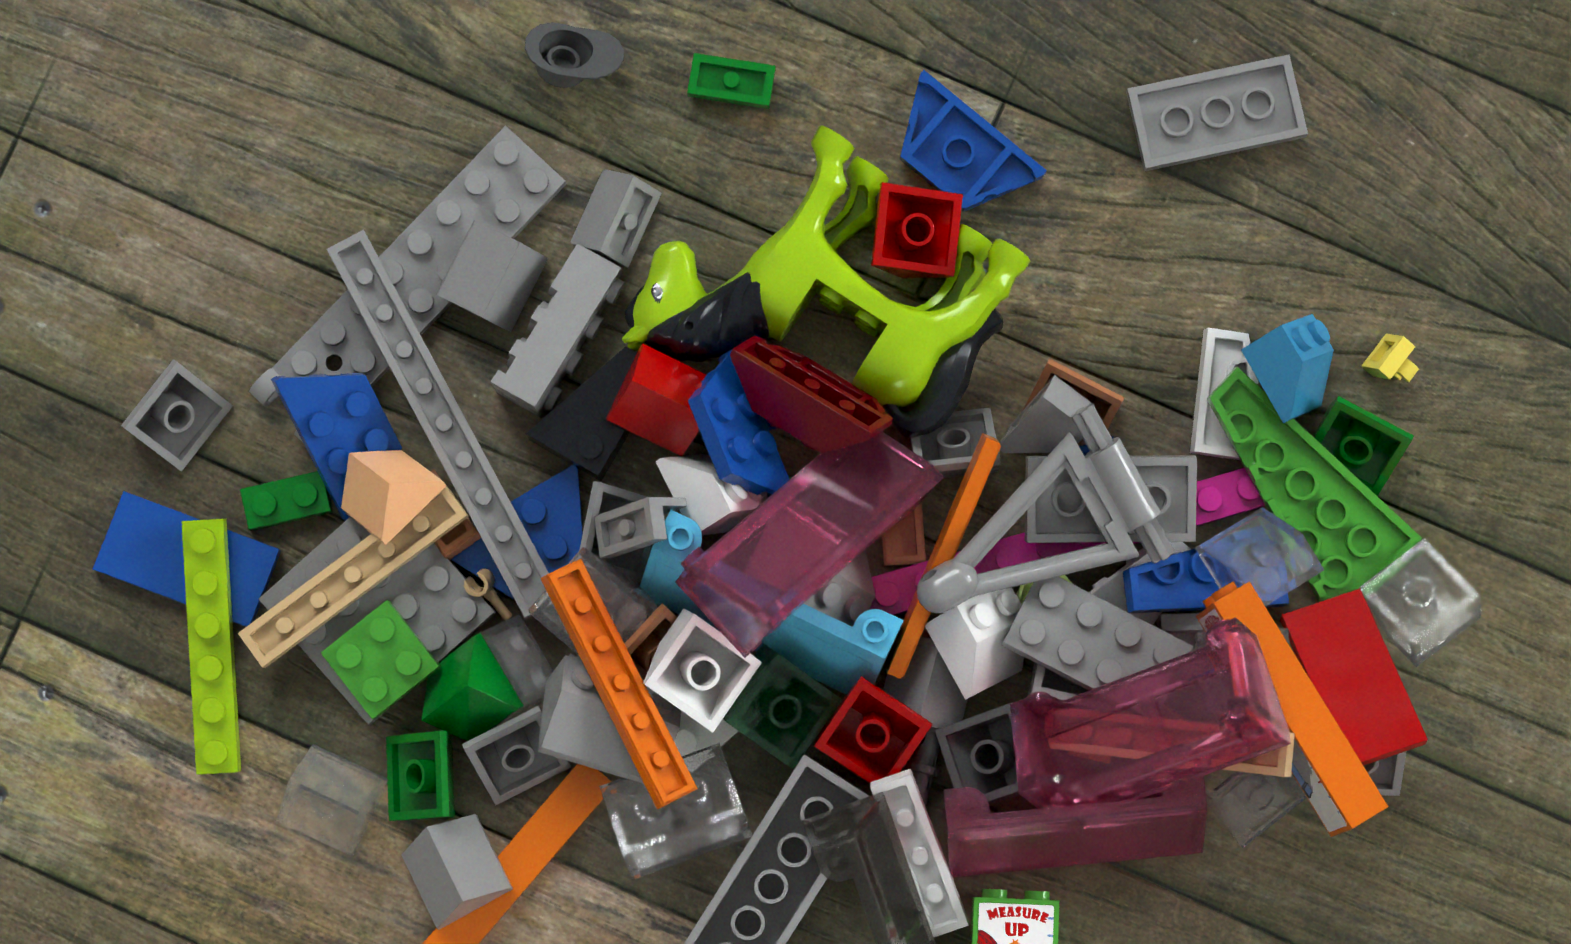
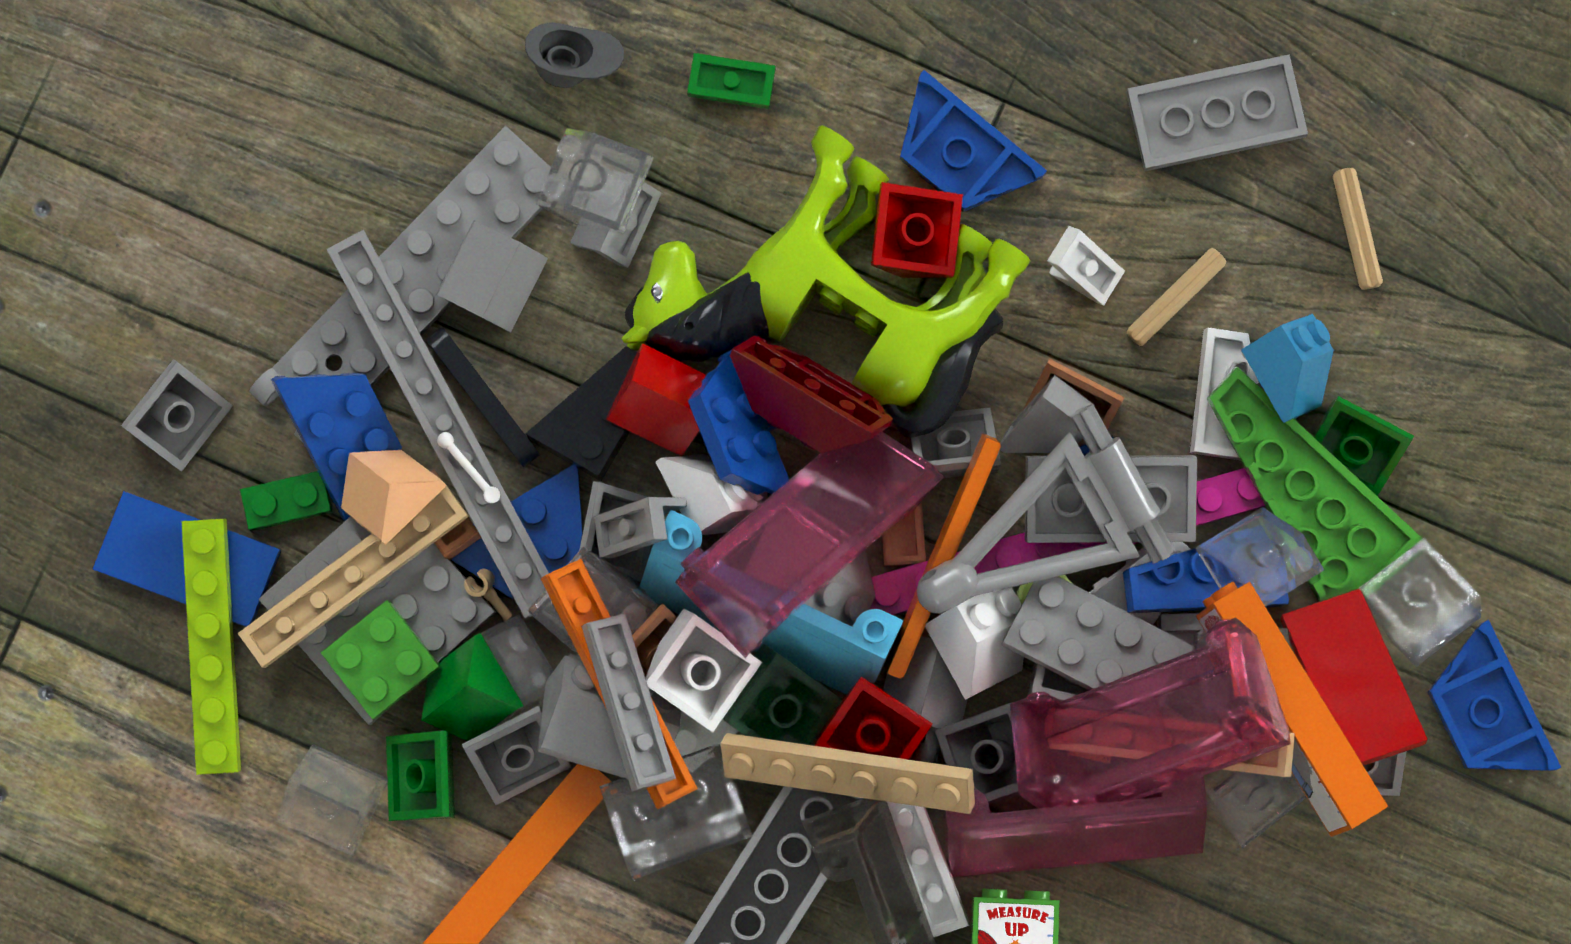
light grey slope [401,814,513,930] -> none
light grey wedge [491,243,625,418] -> none
light yellow tile [1361,334,1419,382] -> none
none -> black beam [426,327,540,468]
none -> white hinge [437,432,501,504]
none -> clear slope [536,128,654,234]
none -> light grey tile [581,614,676,792]
none -> tan plate [721,733,975,814]
none -> white slope [1047,226,1125,306]
none -> tan axle [1127,248,1226,346]
none -> tan axle [1333,168,1383,290]
none -> blue wing [1427,620,1561,771]

